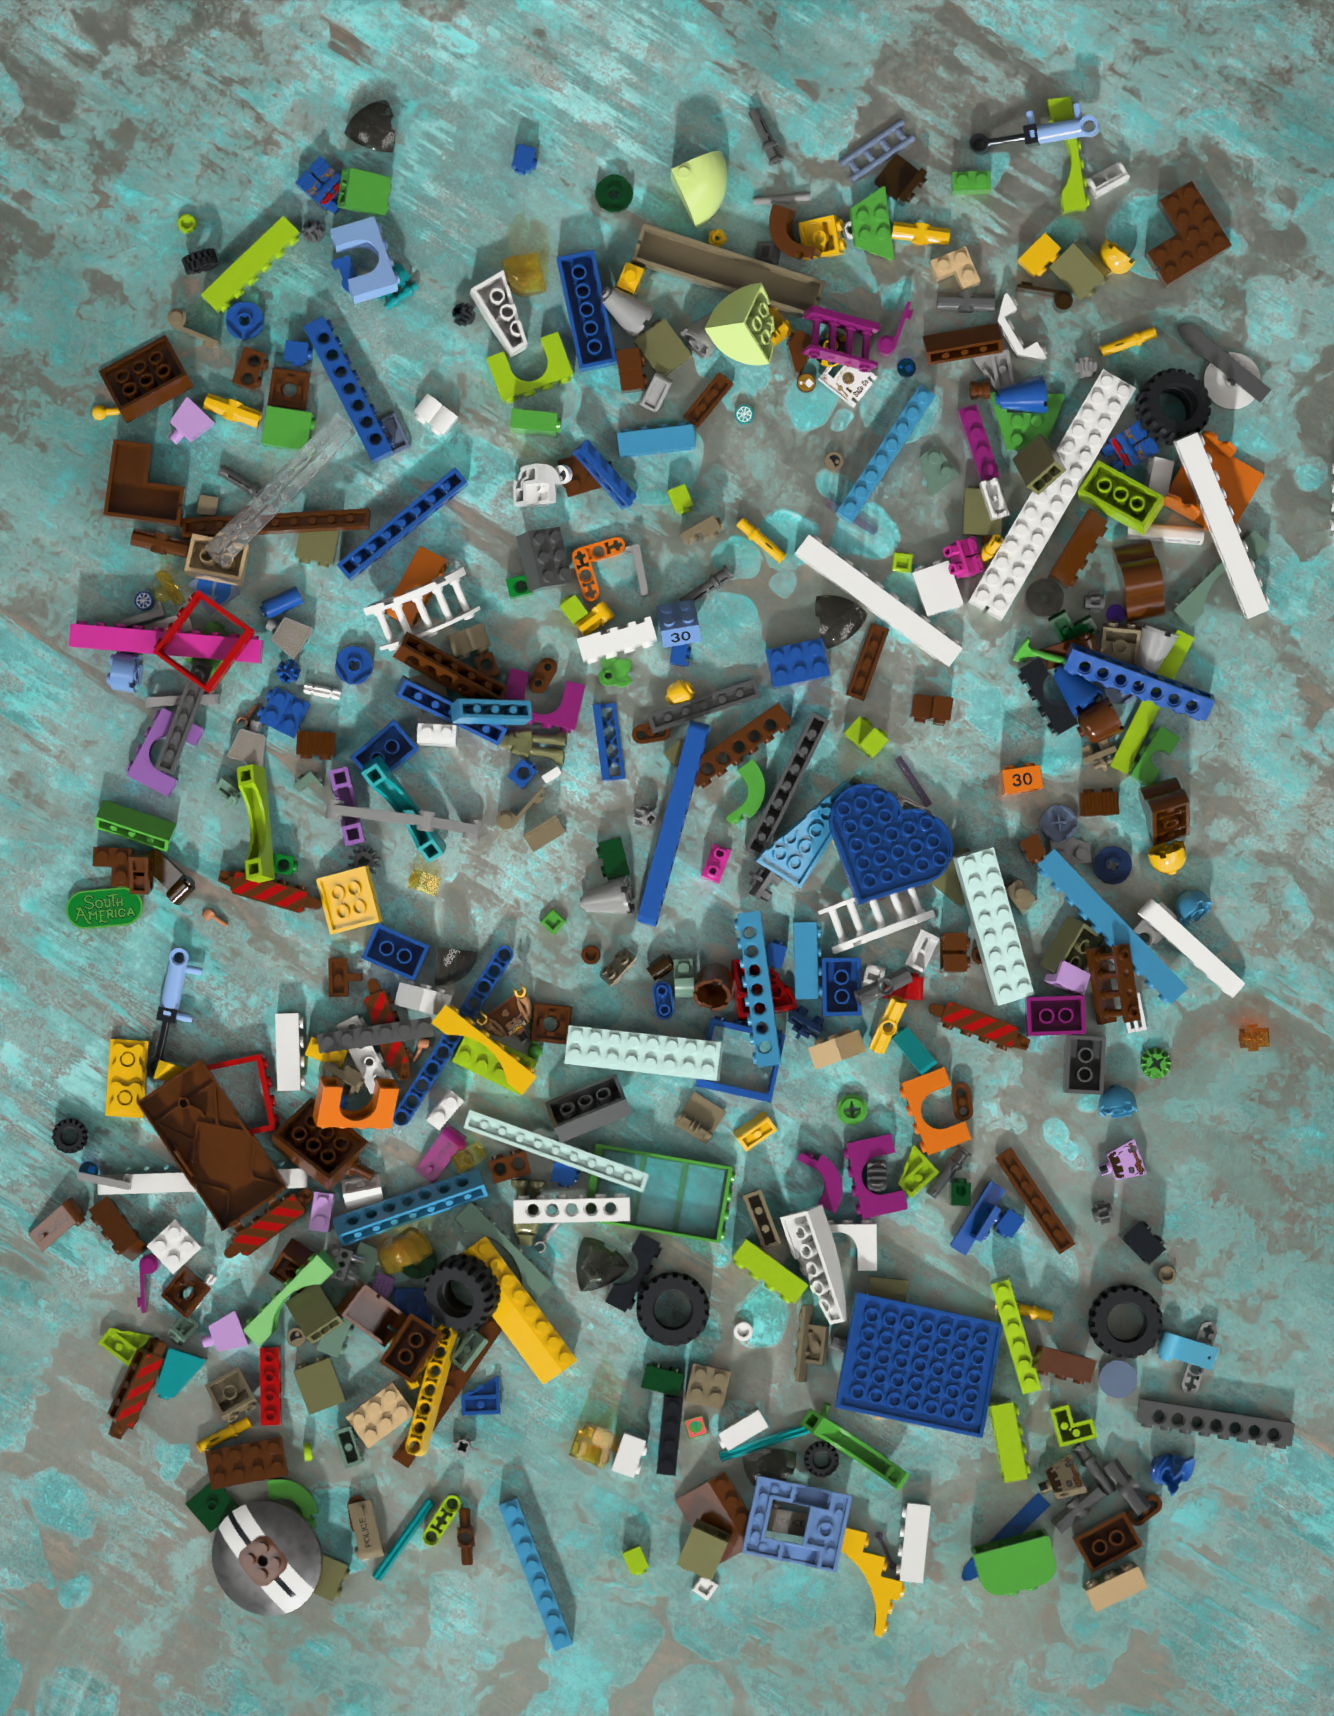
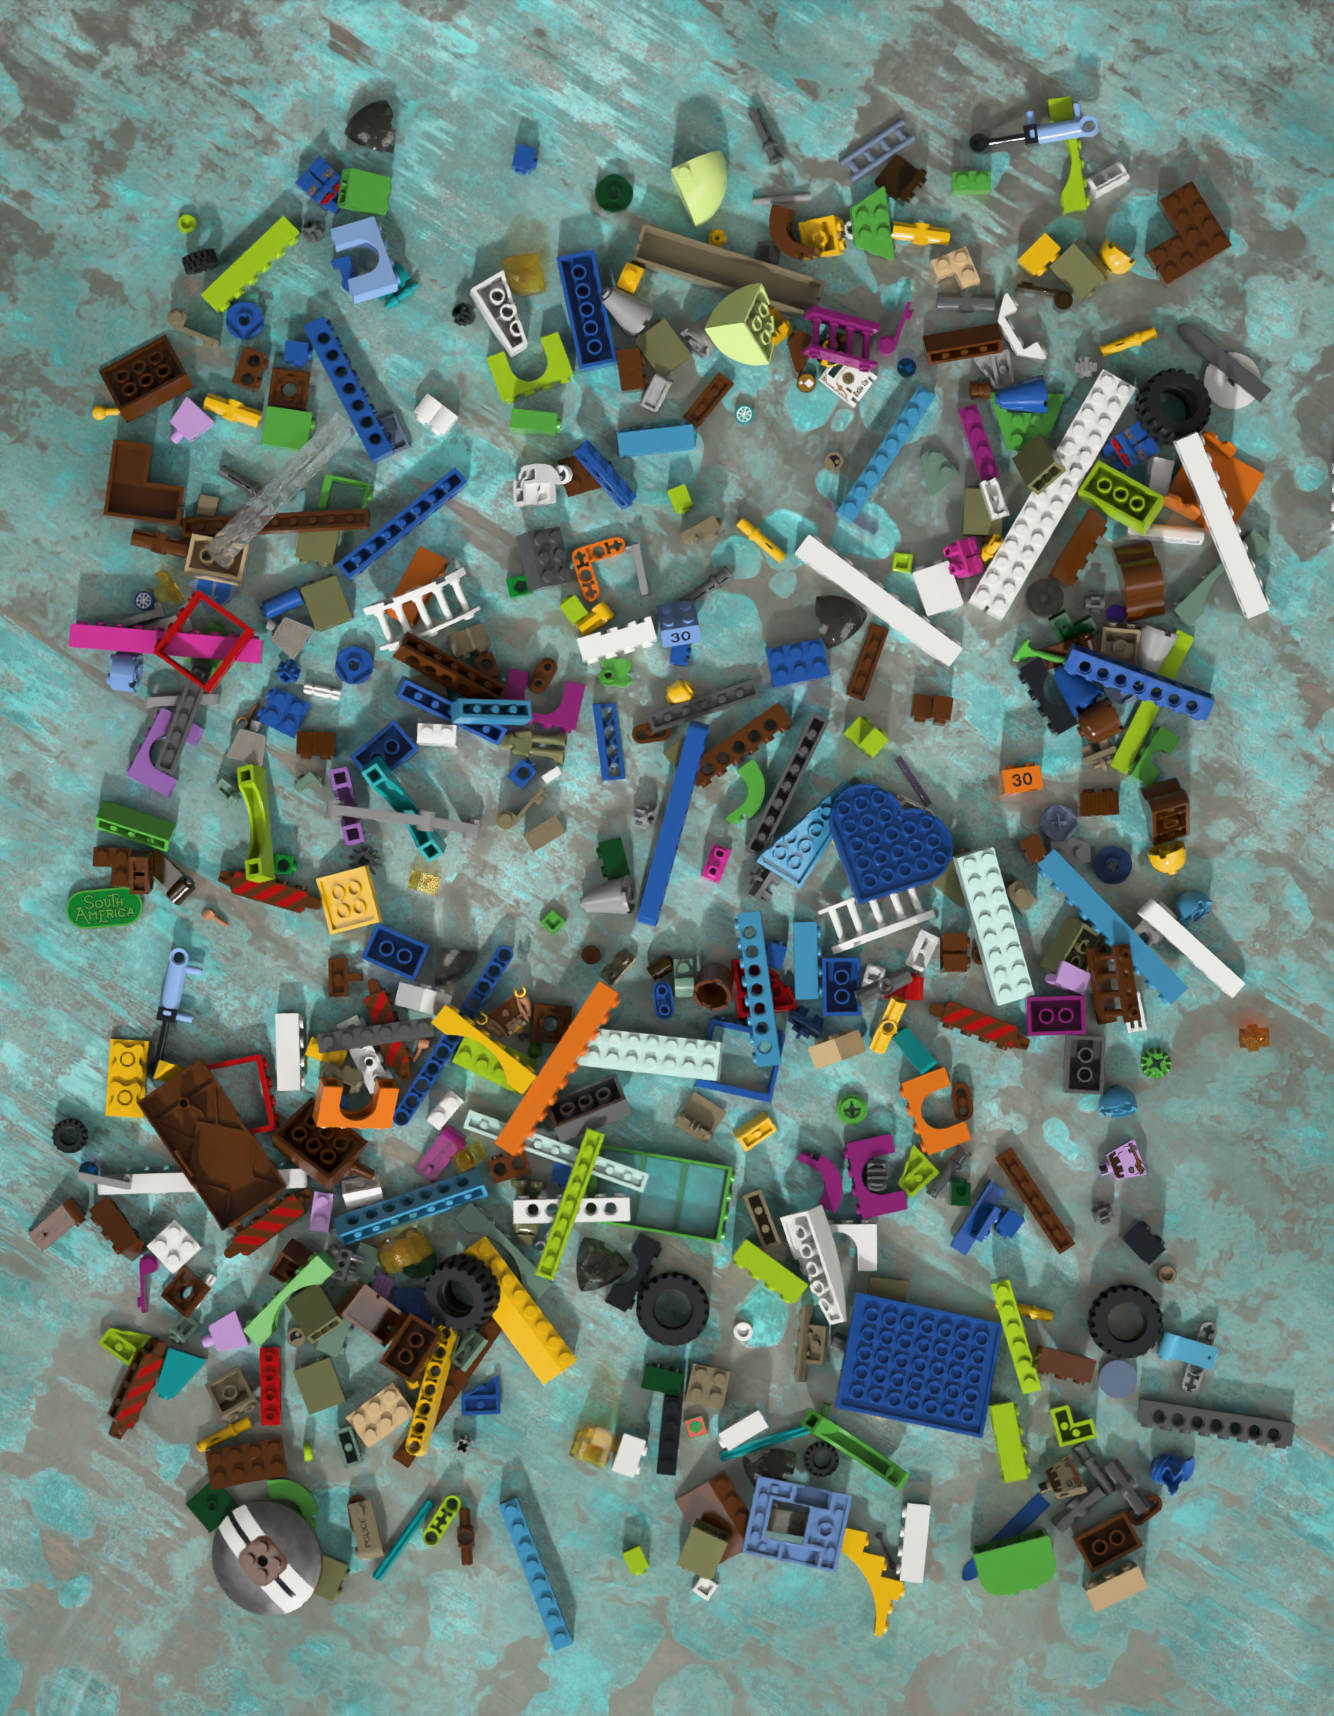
none -> olive brick [300,574,353,633]
none -> bright green window [317,474,374,511]
none -> orange brick [494,981,621,1156]
none -> lime tile [535,1127,605,1281]

